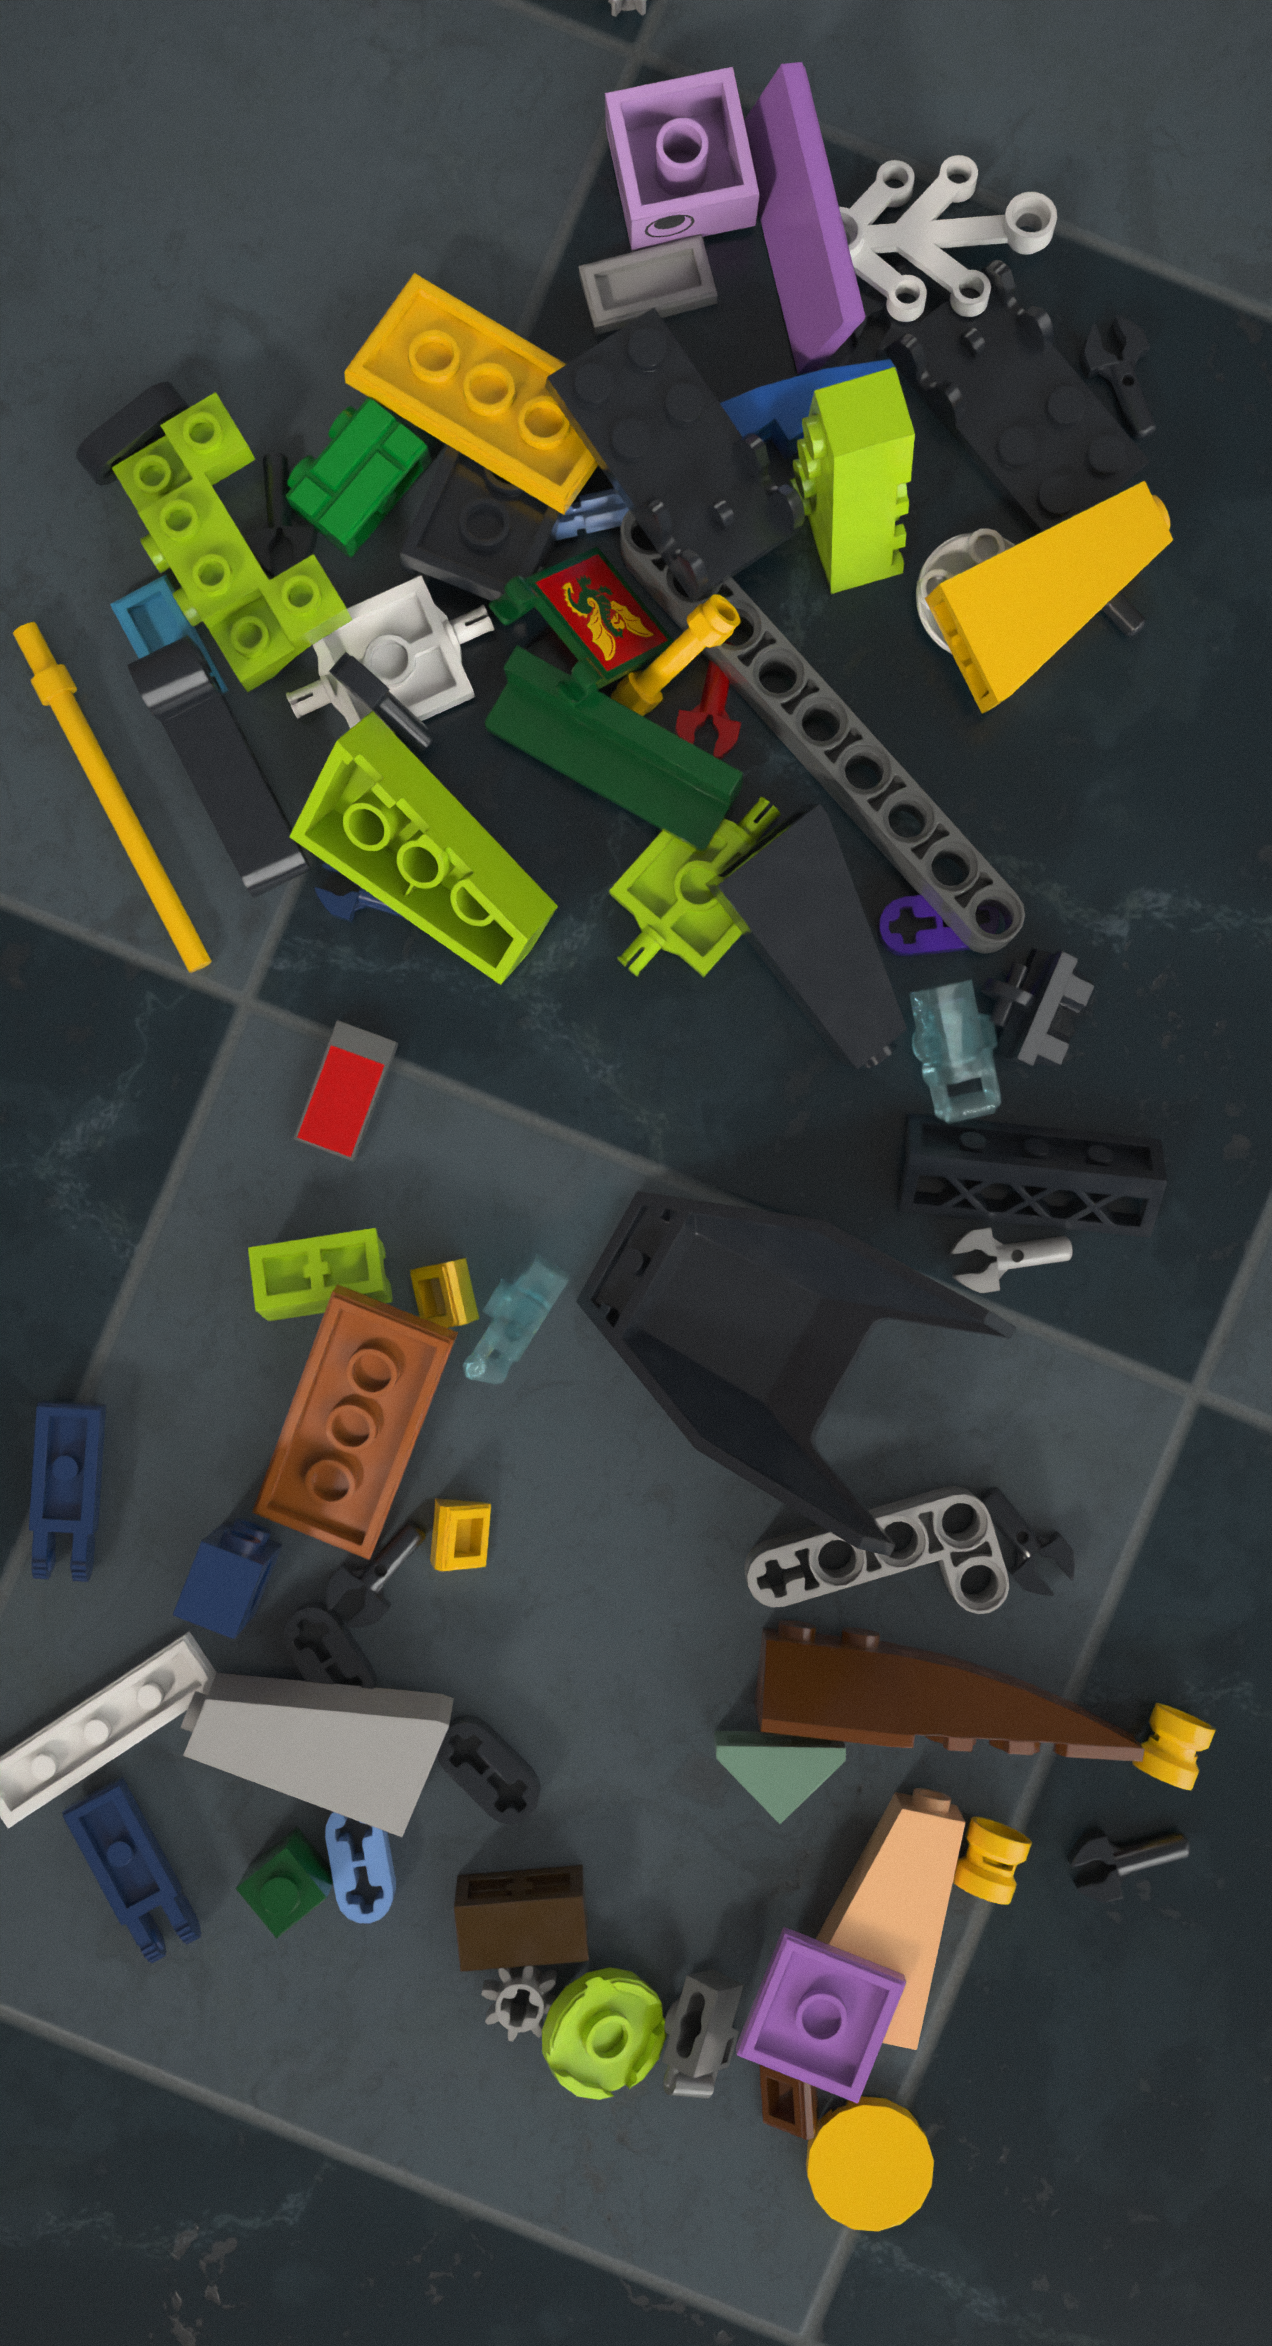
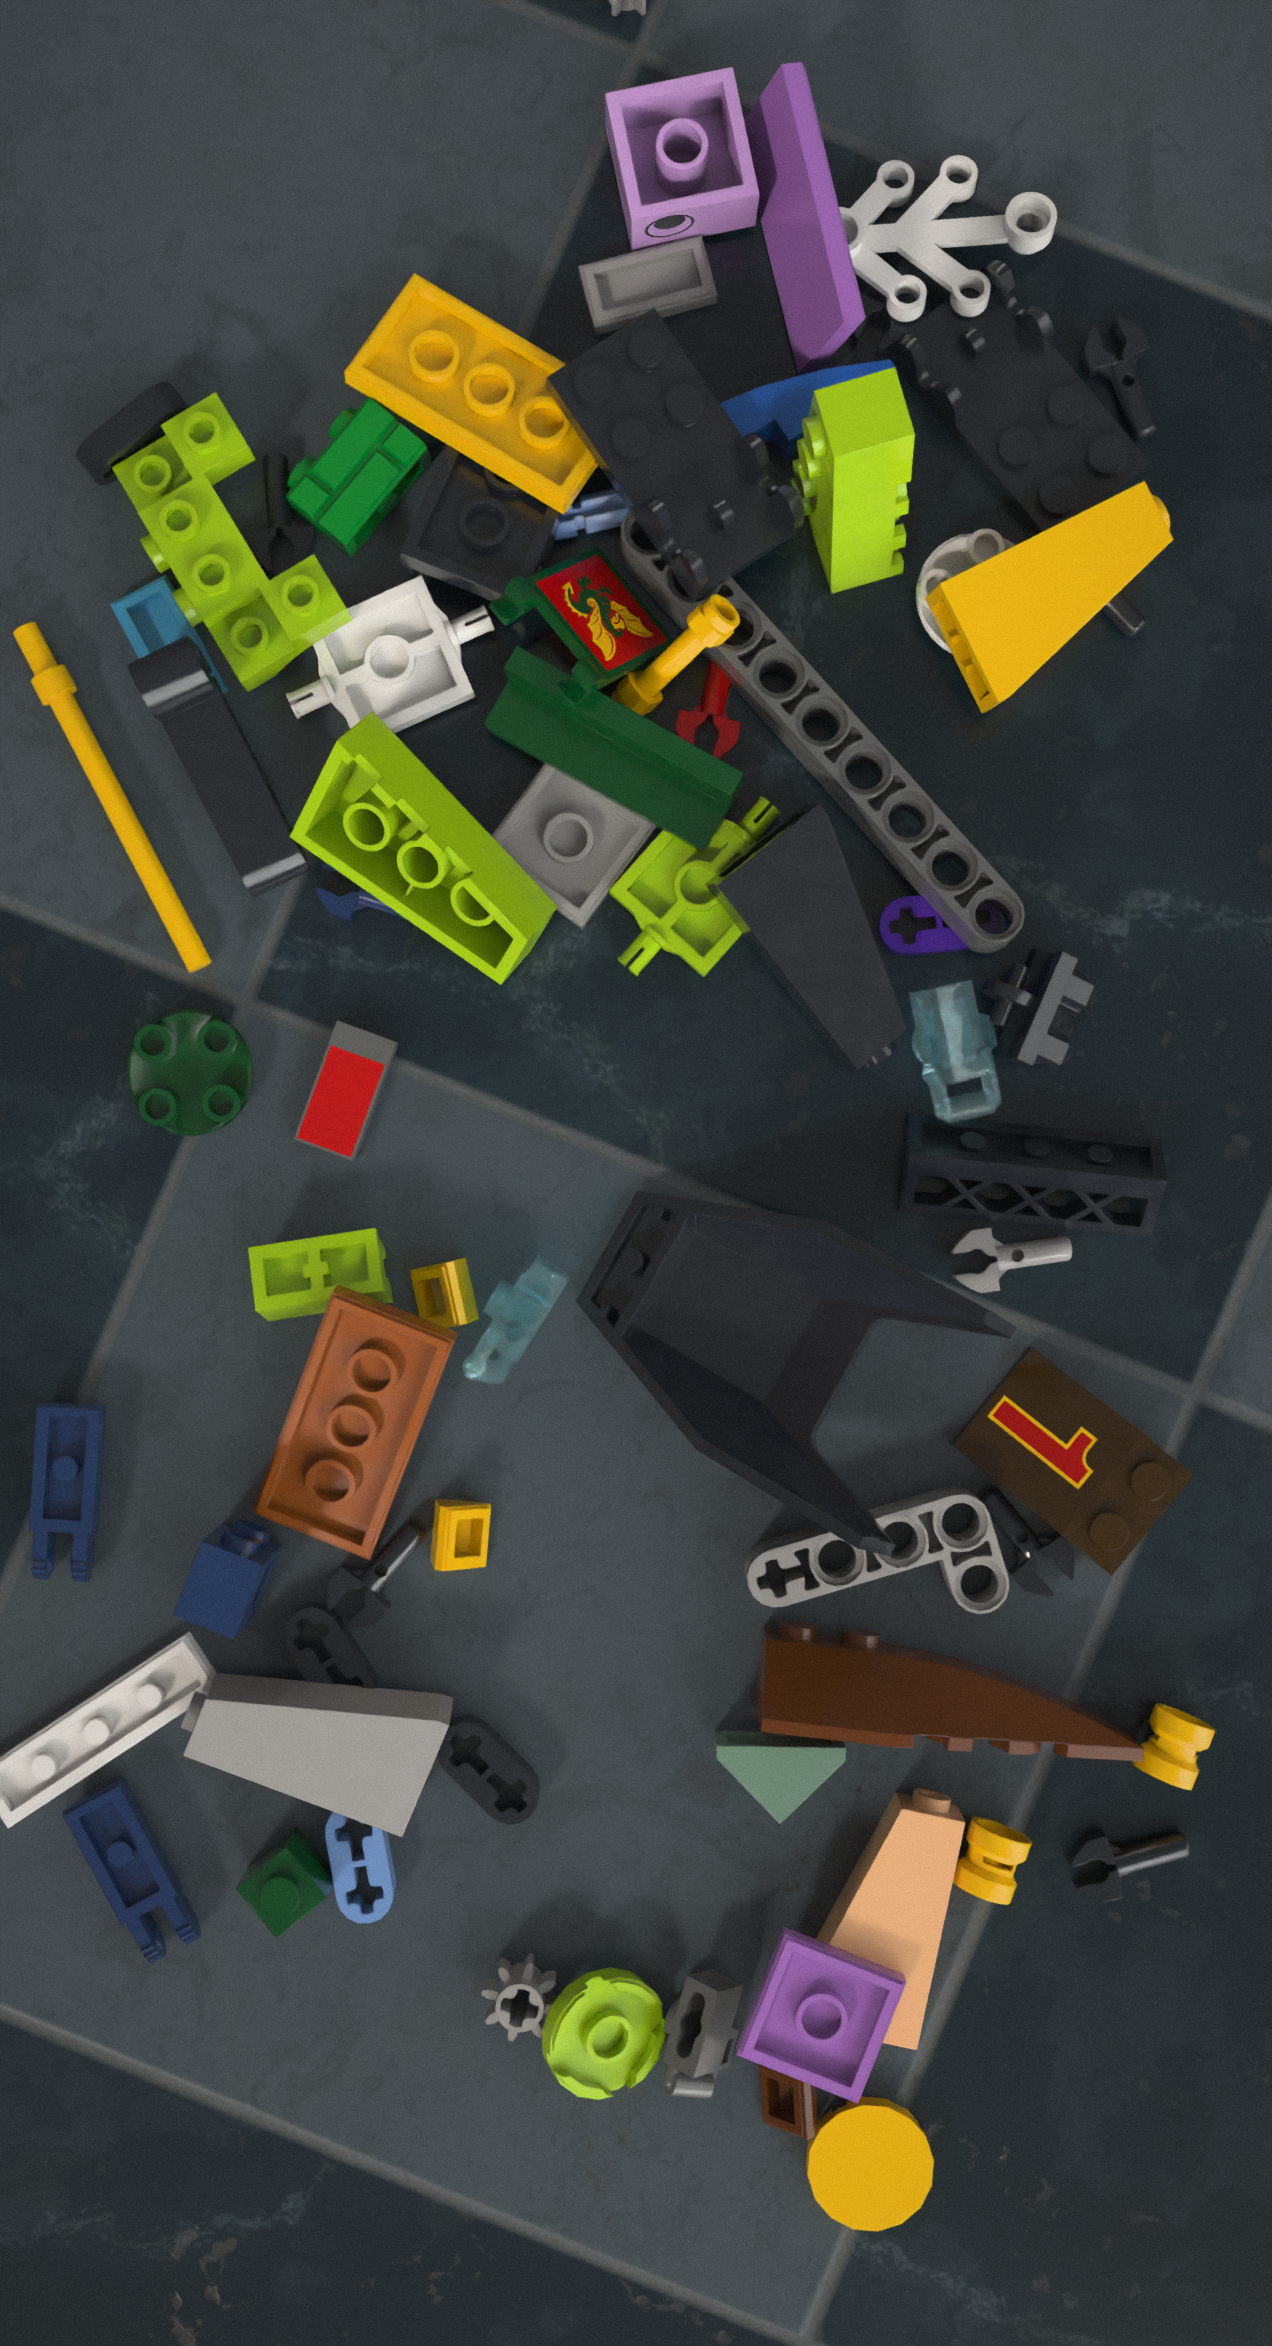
black bar [329,652,434,752] -> none
dark brown hinge [454,1865,589,1972] -> none
none -> dark green dish [127,1009,254,1136]
none -> light grey tile [492,764,657,929]
none -> dark brown slope [951,1347,1194,1576]

